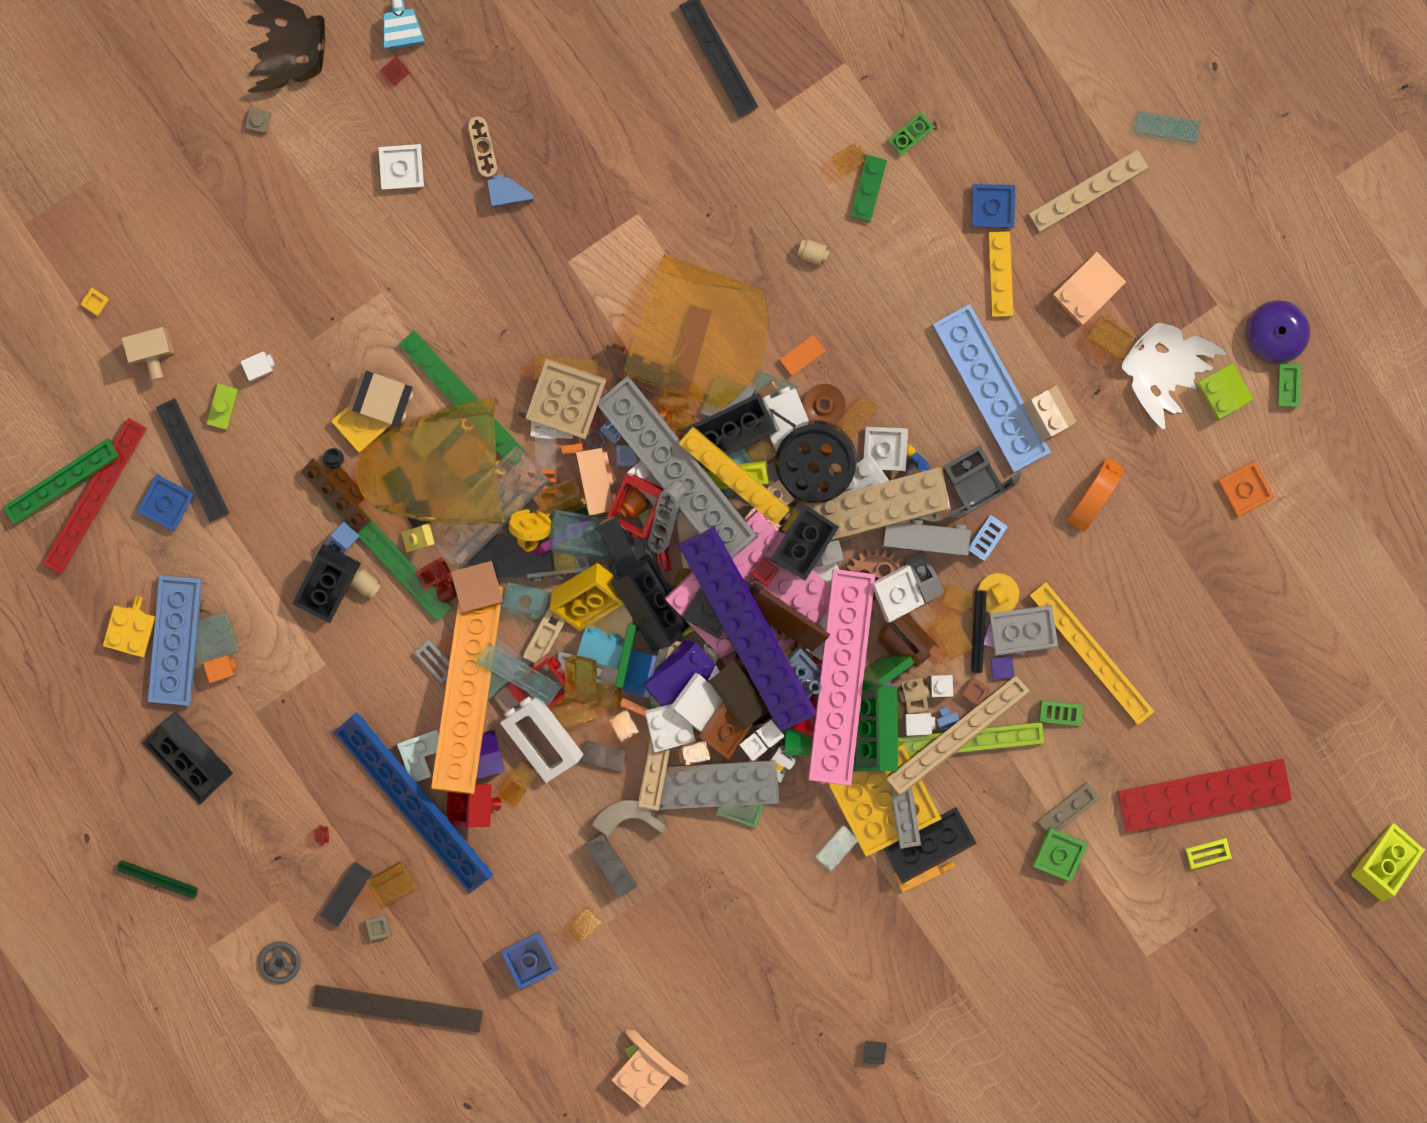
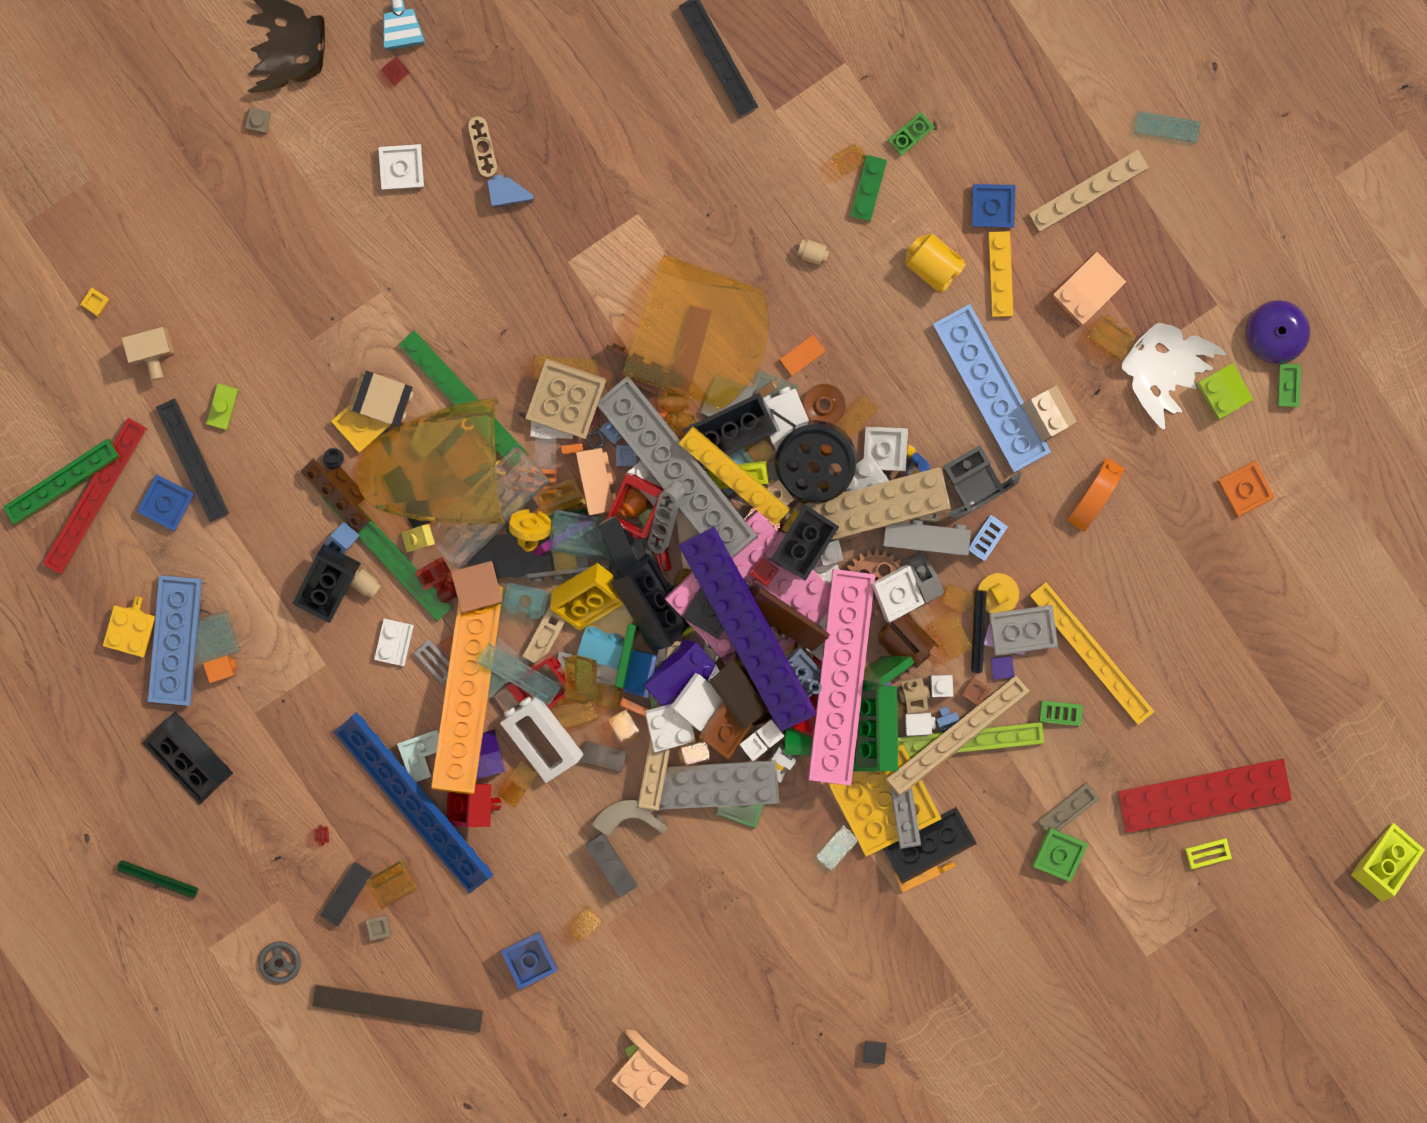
white brick [240,351,276,382] -> none
none -> white plate [374,618,414,666]
none -> yellow cylinder [905,233,966,294]

